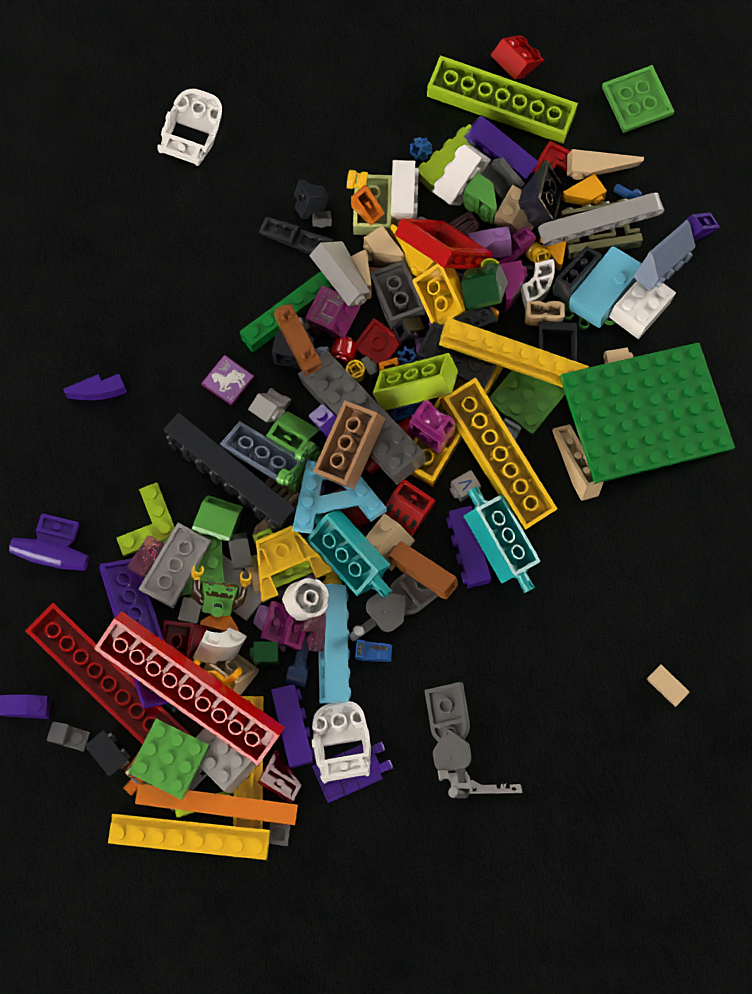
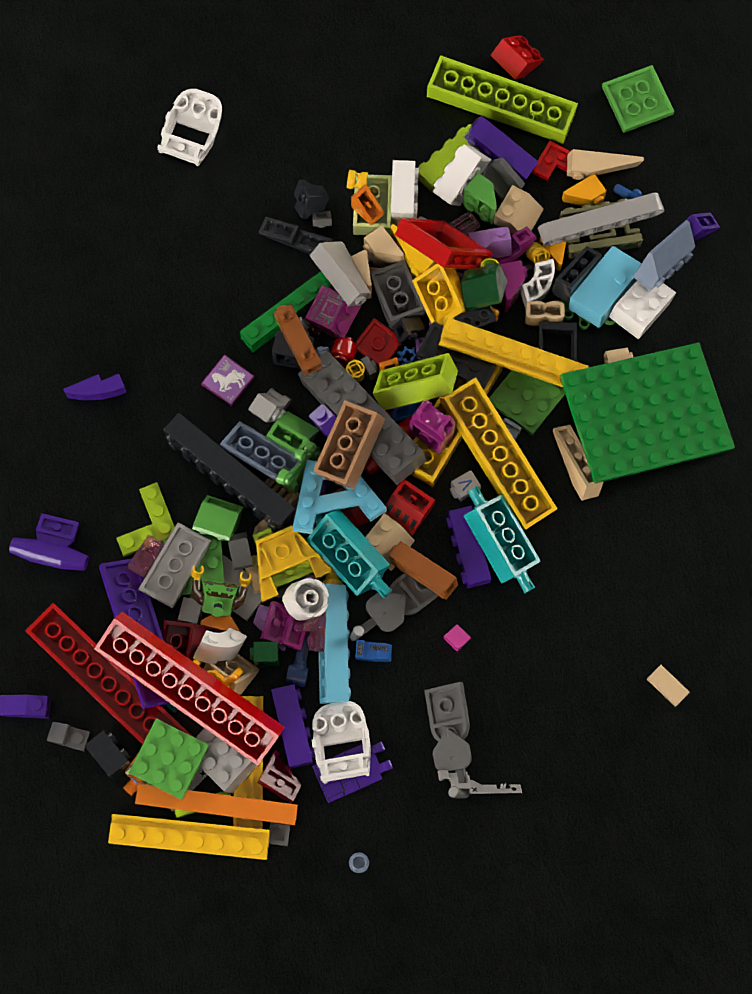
blue gear [410,137,432,160] -> none
black slope [518,160,564,229] -> none
none -> sand blue plate [349,853,369,873]
none -> dark pink slope [444,625,471,652]

